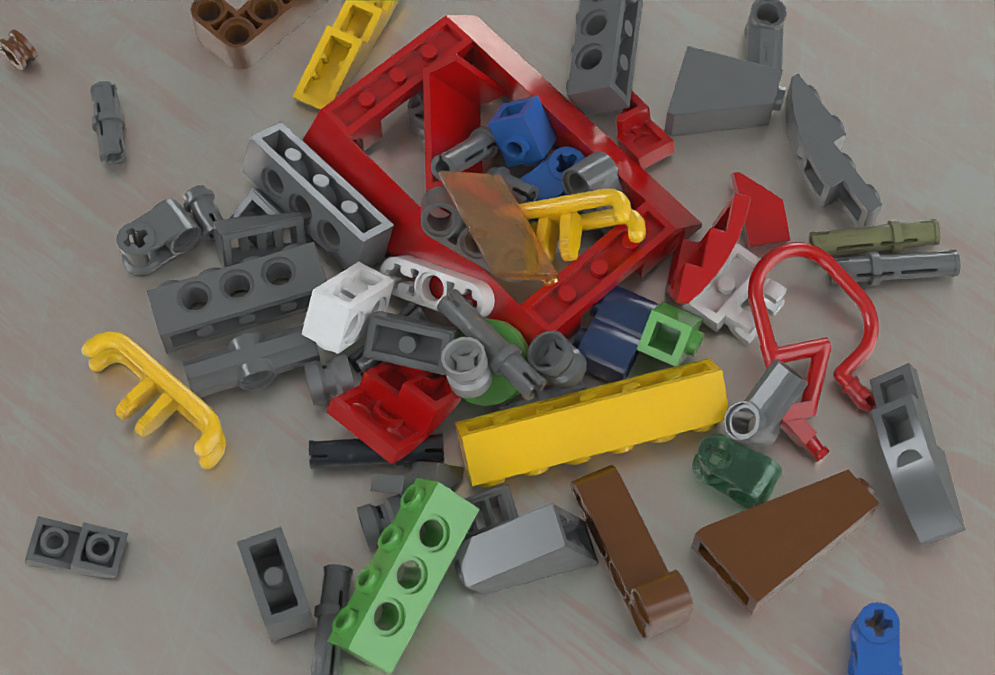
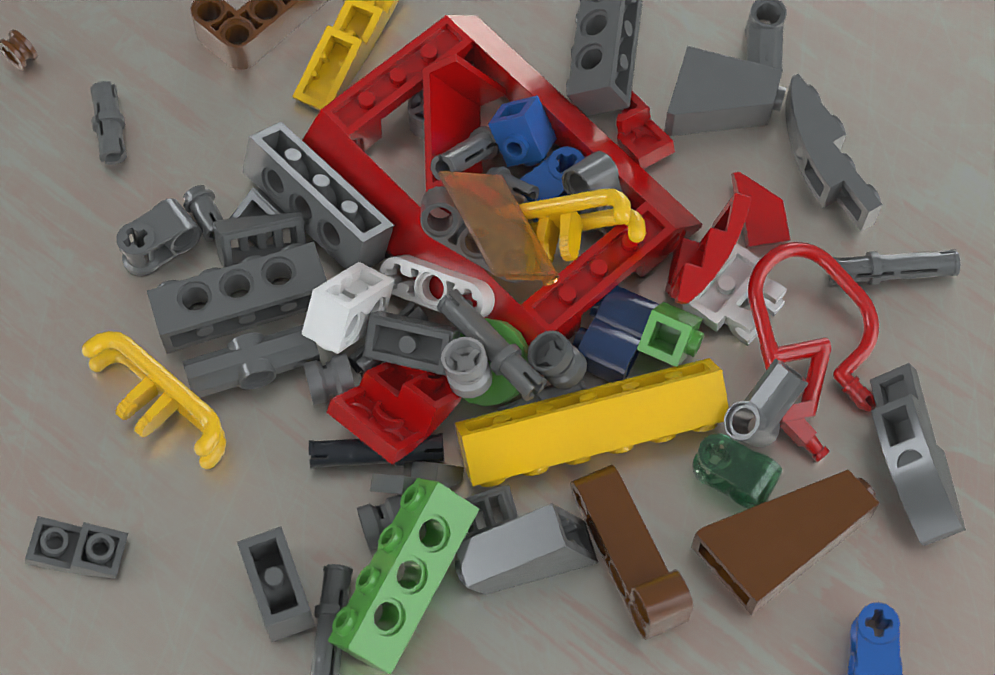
olive pin [808,218,940,256] -> none

